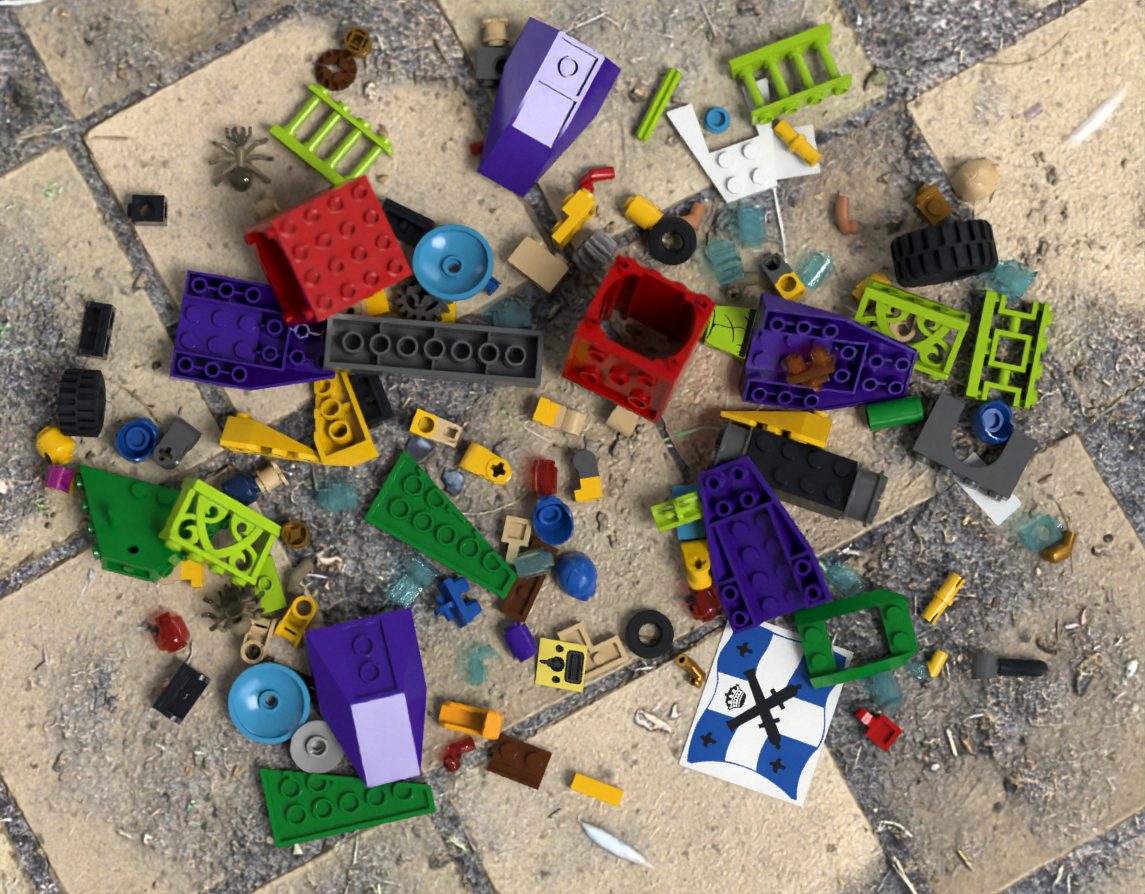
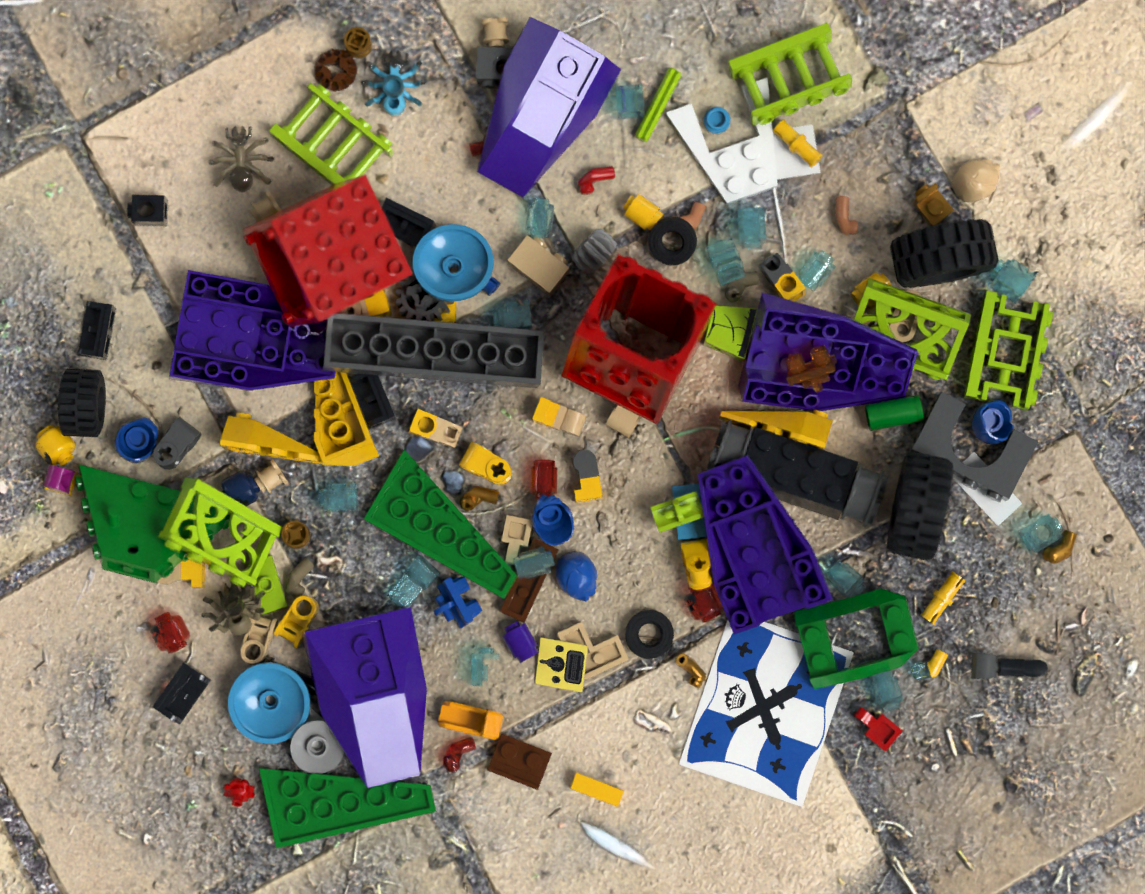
yellow plate [551,187,596,252] -> none
none -> red plant [223,778,255,807]
none -> animal [361,50,427,116]
none -> pearl gold arm [460,486,500,511]
none -> clear light blue brick [525,198,554,238]
none -> clear light blue brick [615,84,645,119]
none -> black tyre [887,452,953,561]

